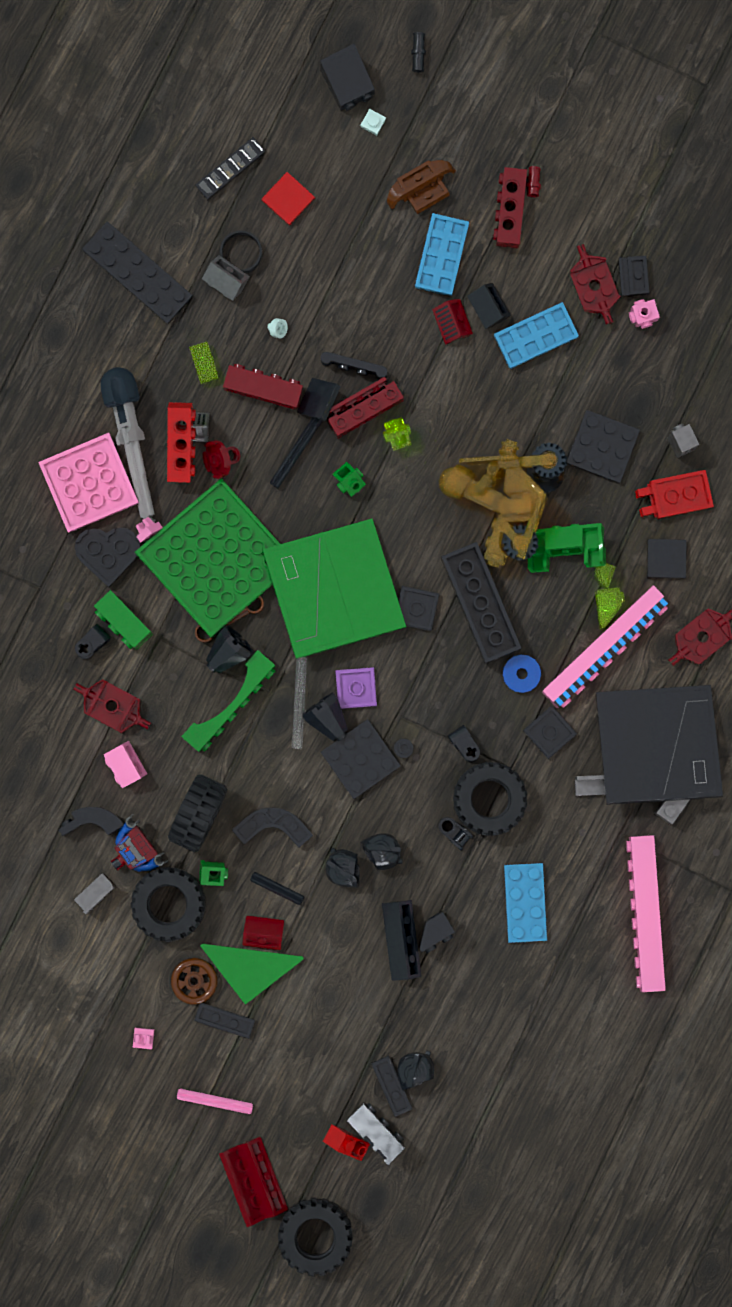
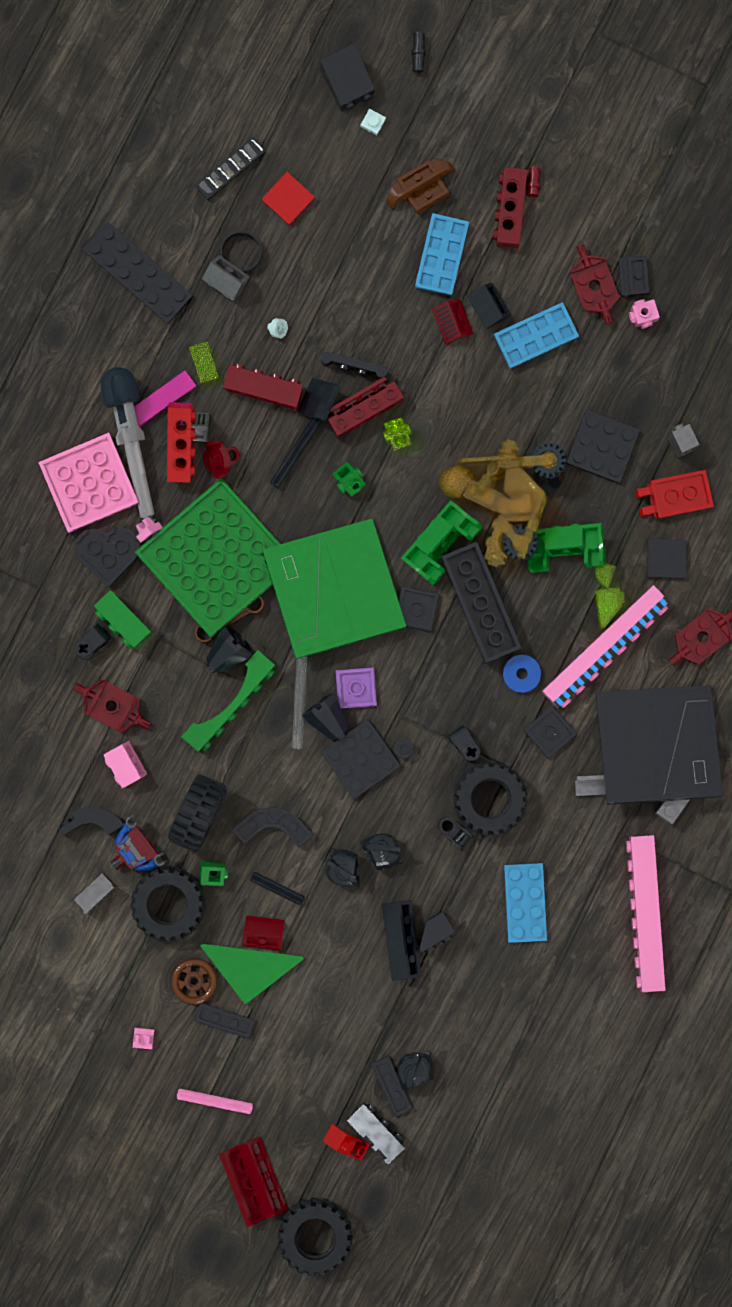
none -> dark pink tile [134,371,197,427]
none -> green bracket [401,500,483,585]

